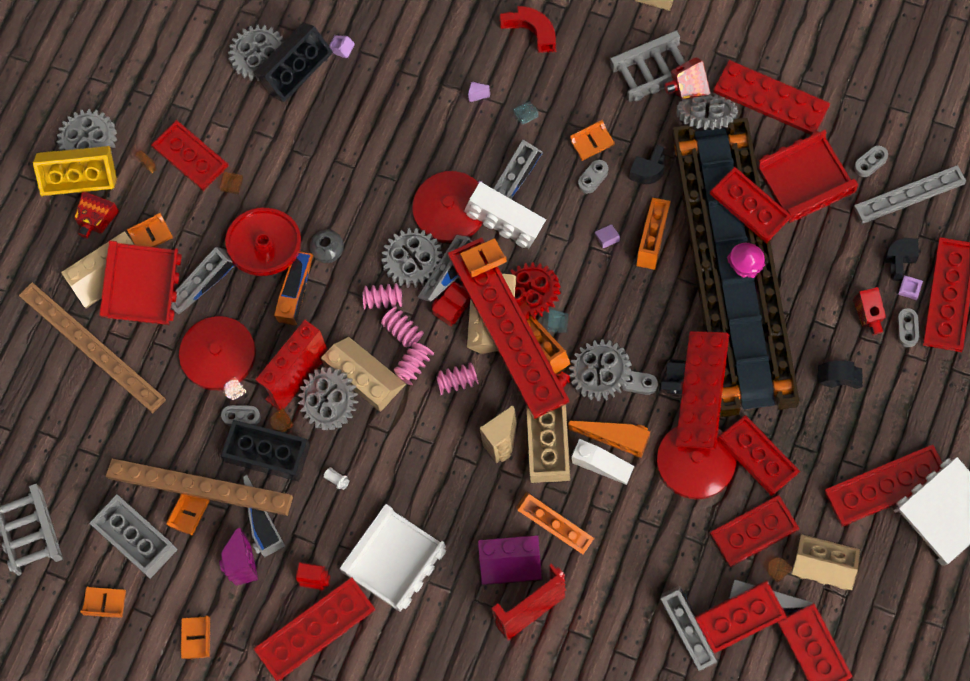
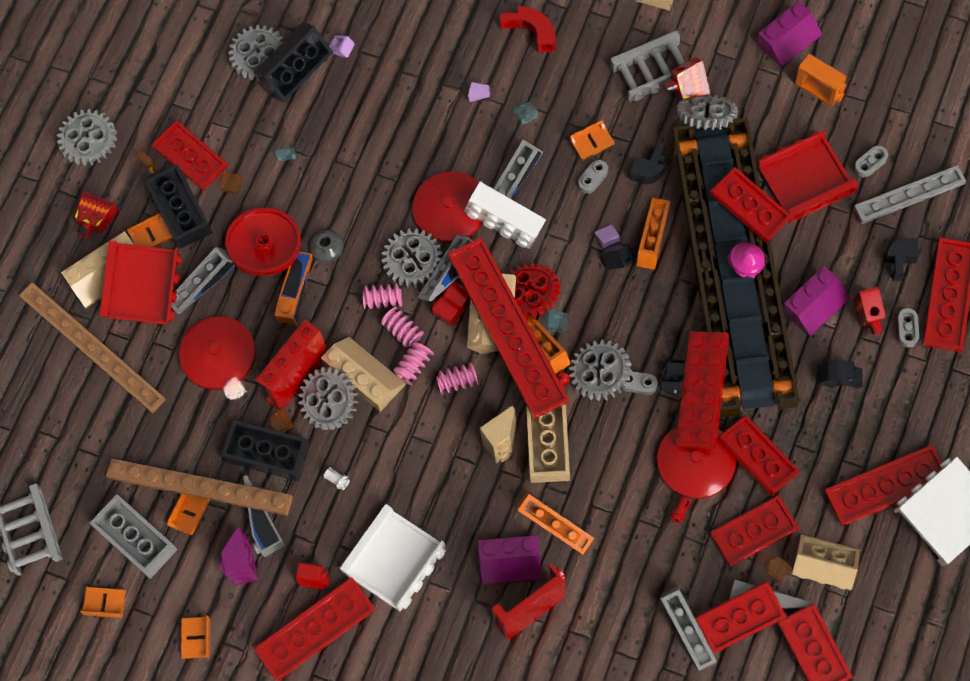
yellow brick [33,146,117,196] -> none
light grey plate [221,405,261,426] -> none
orange piece [460,238,507,277] -> none
orange slope [568,421,650,458] -> none
white slope [572,439,634,485] -> none
red plate [713,60,830,135] -> none
lavender tile [898,275,923,300] -> none
none -> black brick [144,164,213,249]
none -> clear light blue slope [275,146,296,161]
none -> black panel [601,243,635,270]
none -> red pin [670,497,692,524]
none -> magenta slope [757,1,822,68]
none -> magenta slope [783,266,850,337]
none -> orange window [795,54,847,107]

